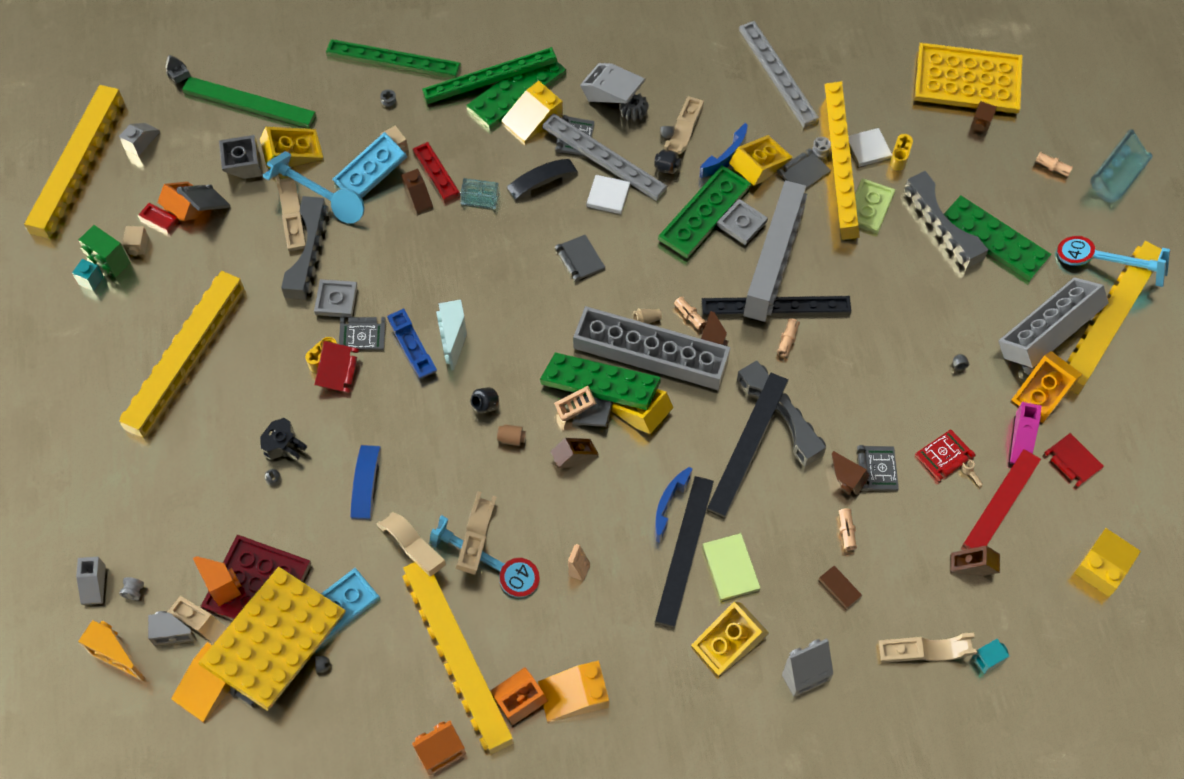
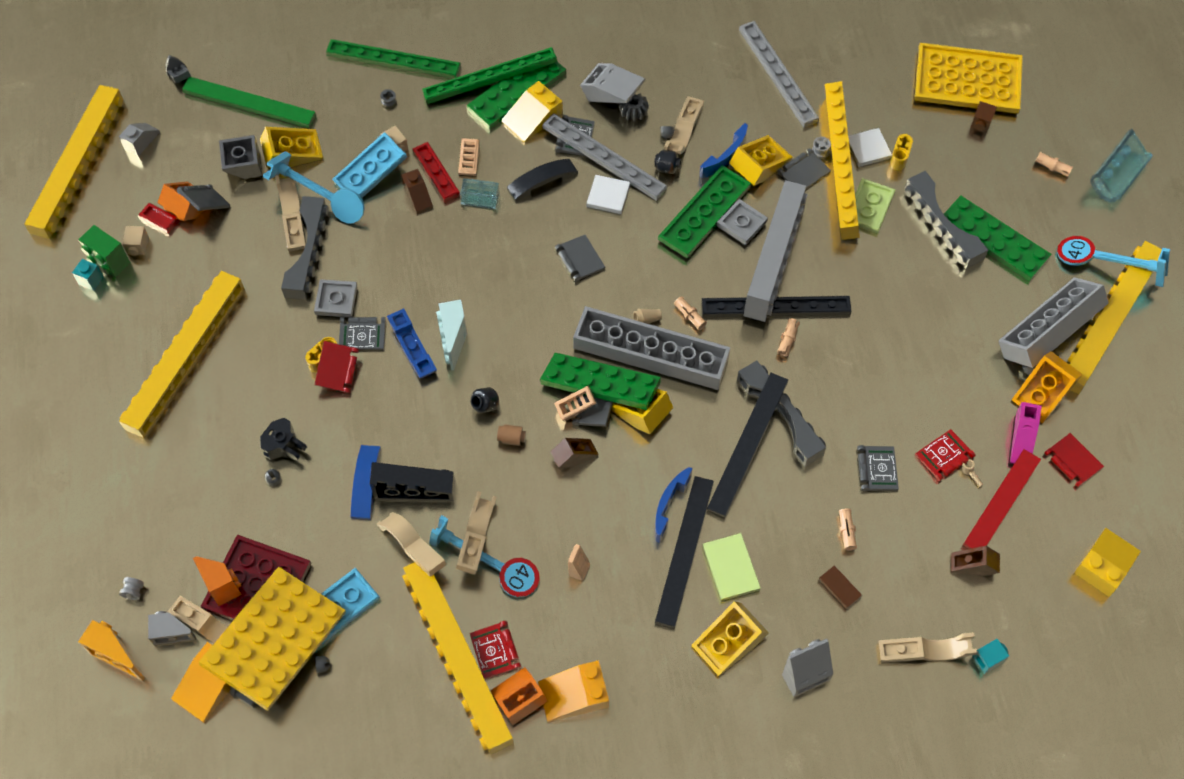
light grey slope [76,557,106,605] -> none
orange slope [412,721,466,775] -> none
reddish brown slope [701,311,729,346] -> none
reddish brown slope [832,451,870,495] -> none
dark grey hinge [953,354,969,371] -> none
none -> black wedge [370,462,455,501]
none -> light nougat slope [458,138,480,176]
none -> red piece [470,621,522,680]

